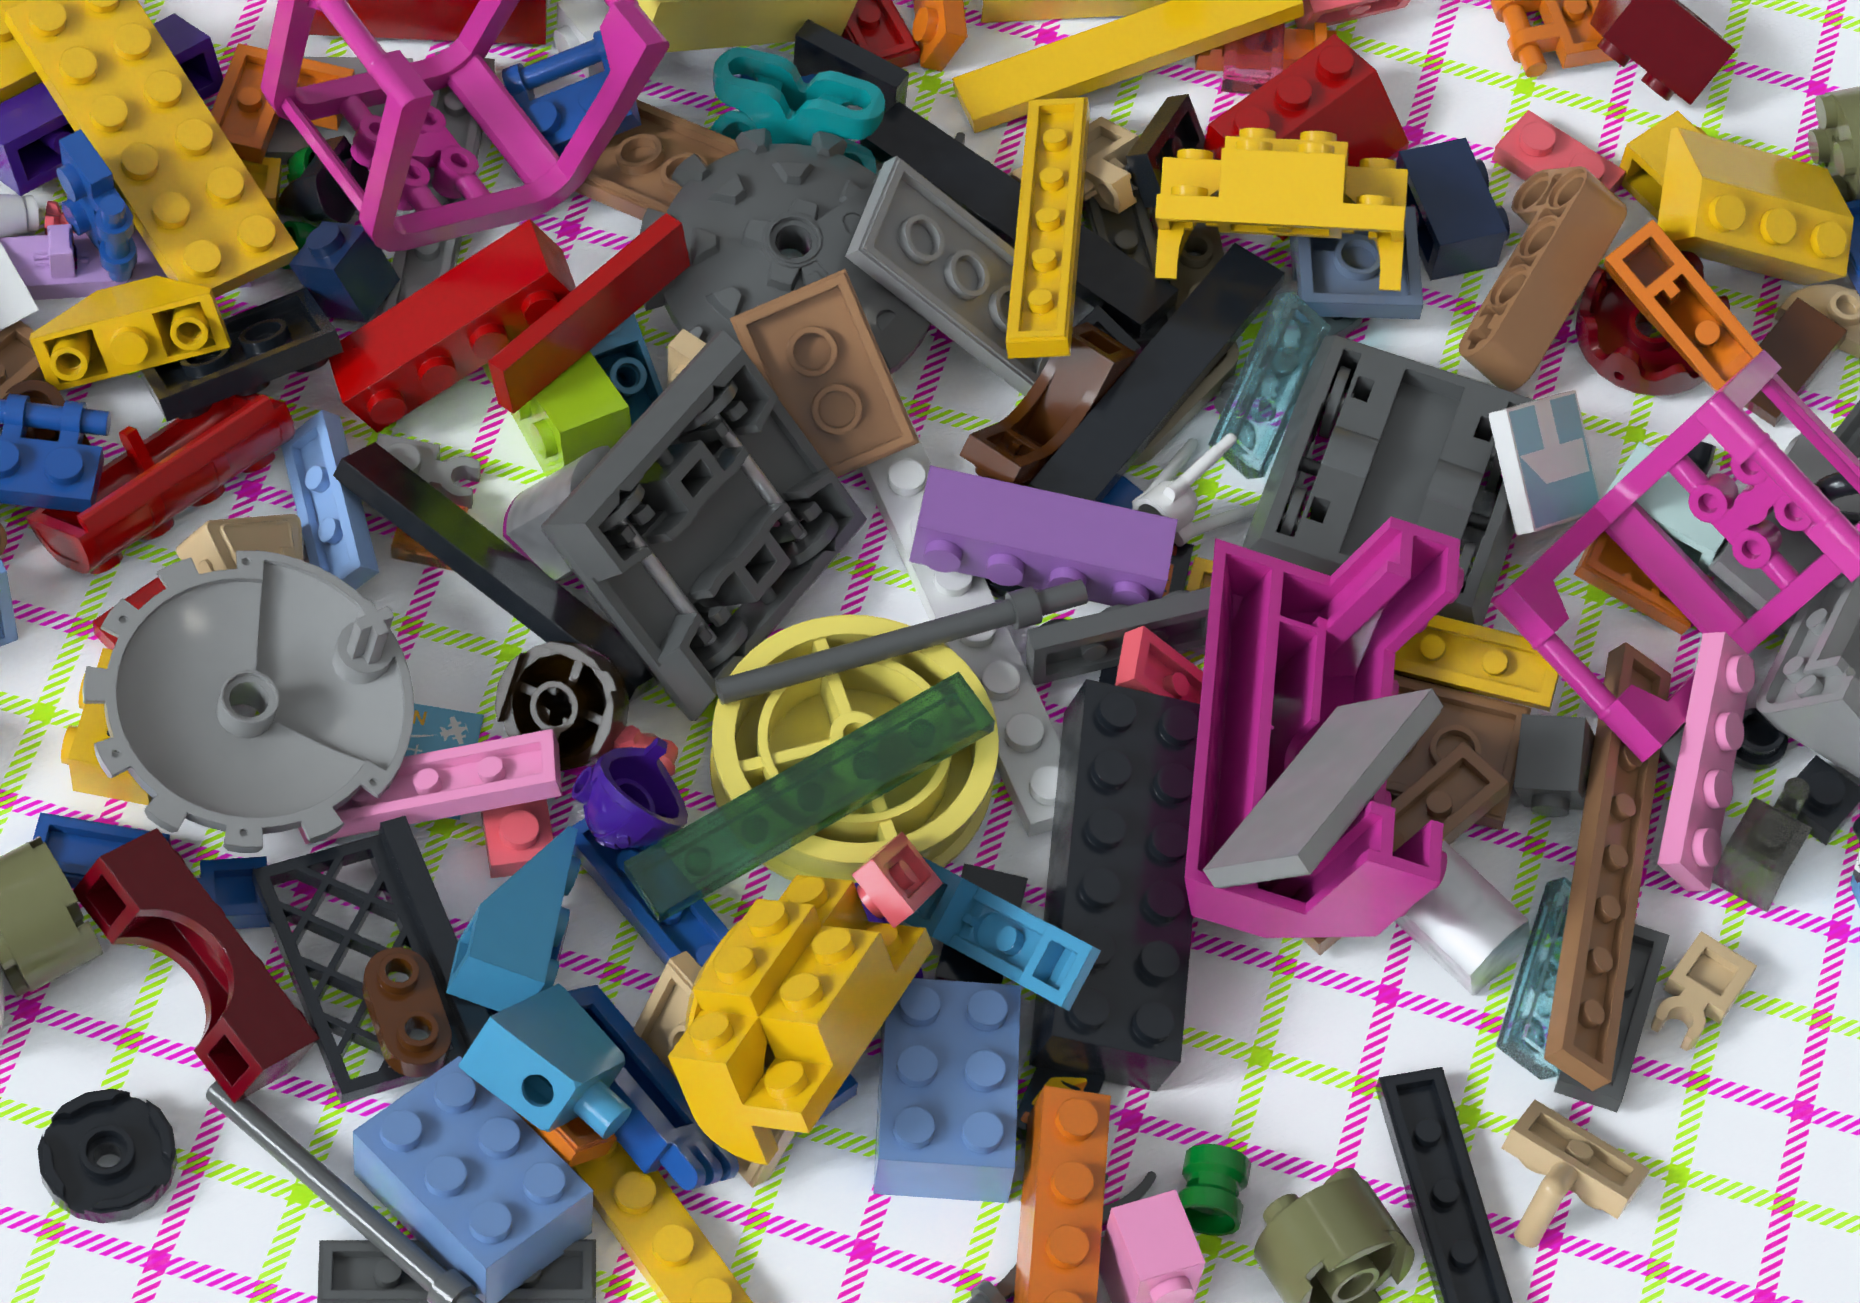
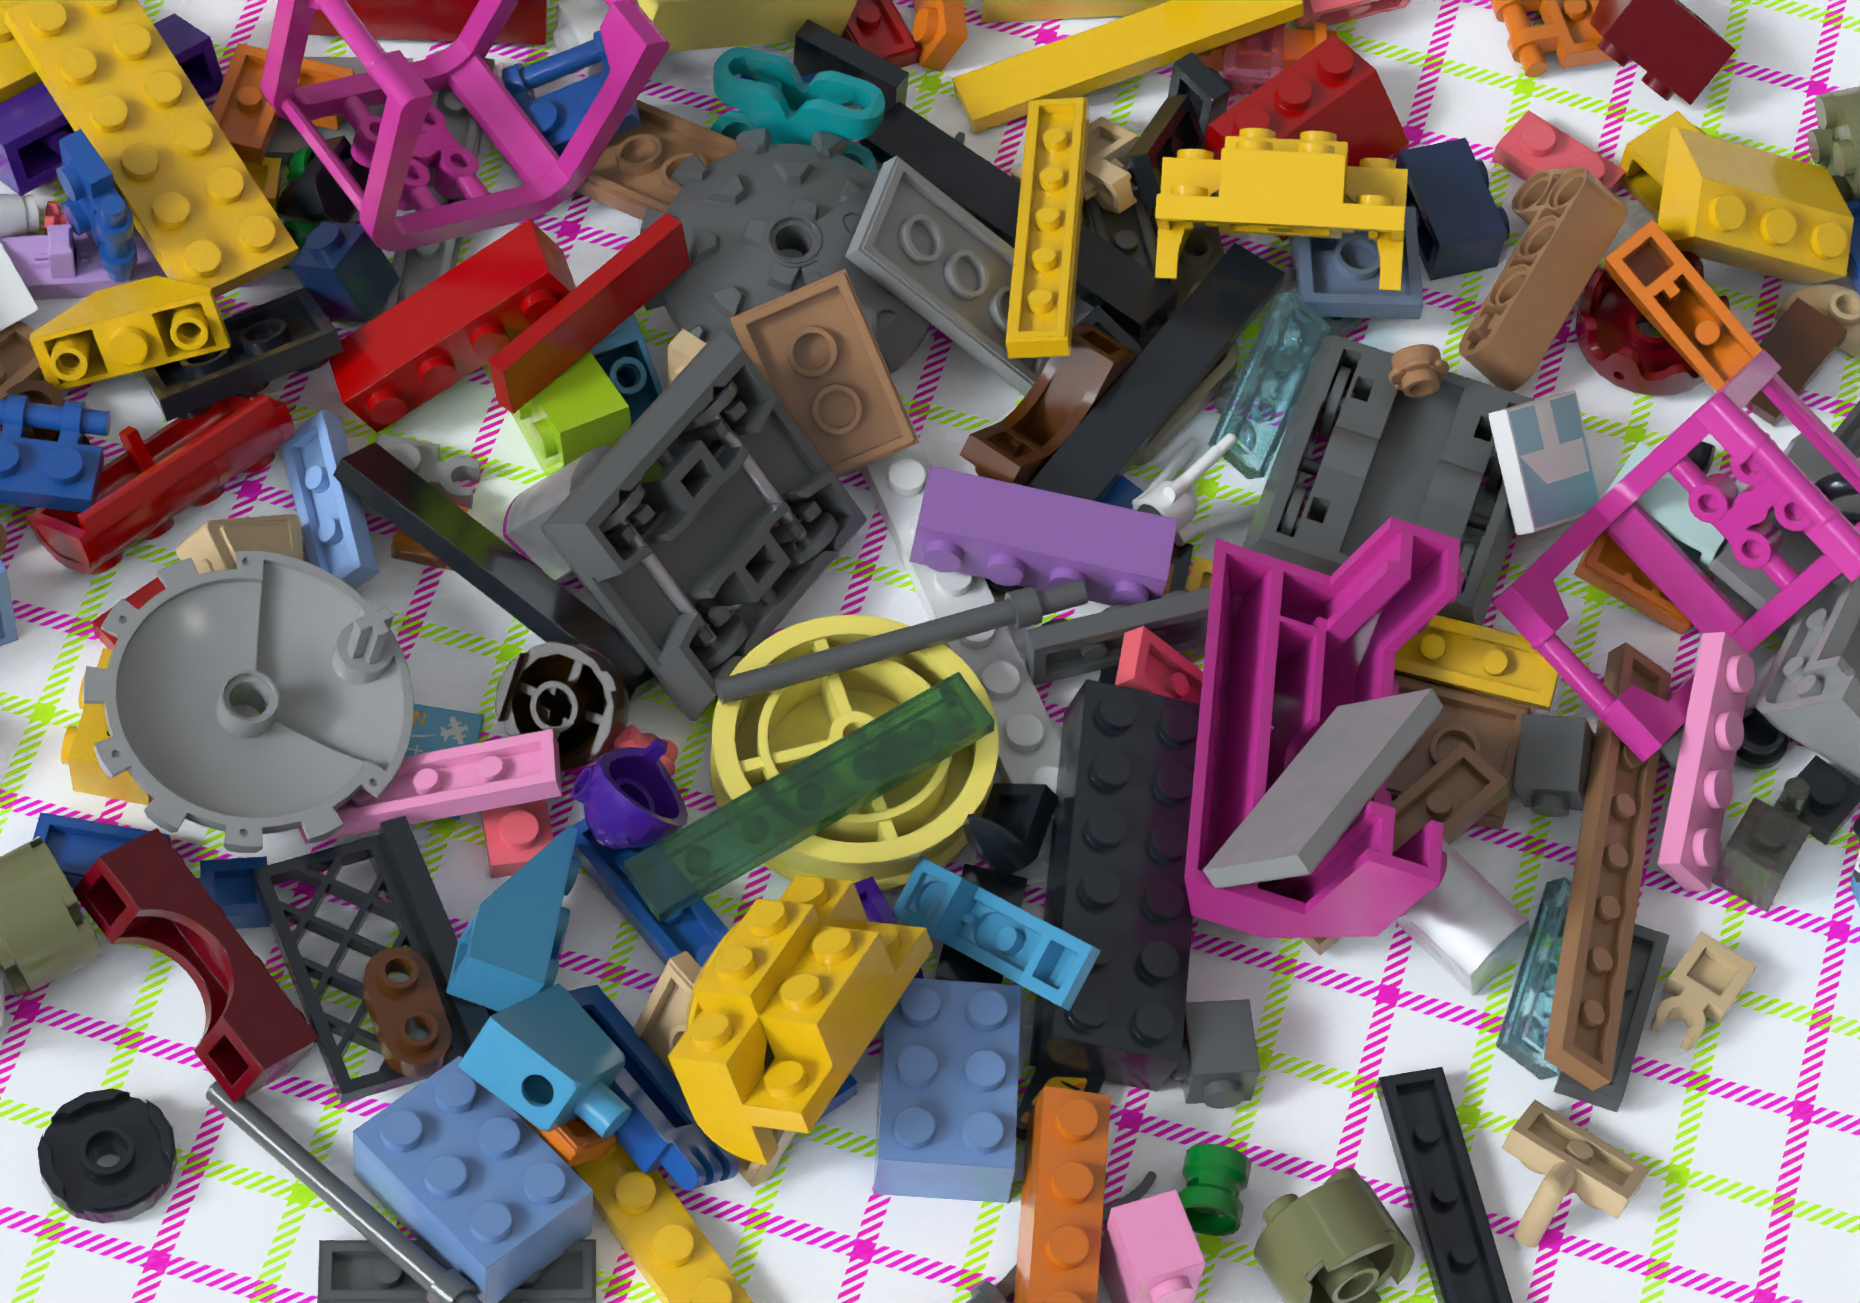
coral plate [852,832,943,928] -> none
none -> black plate [963,783,1059,876]
none -> black plate [1168,52,1230,137]
none -> dark grey brick [1171,999,1260,1109]
none -> medium nougat plate [1388,344,1449,398]

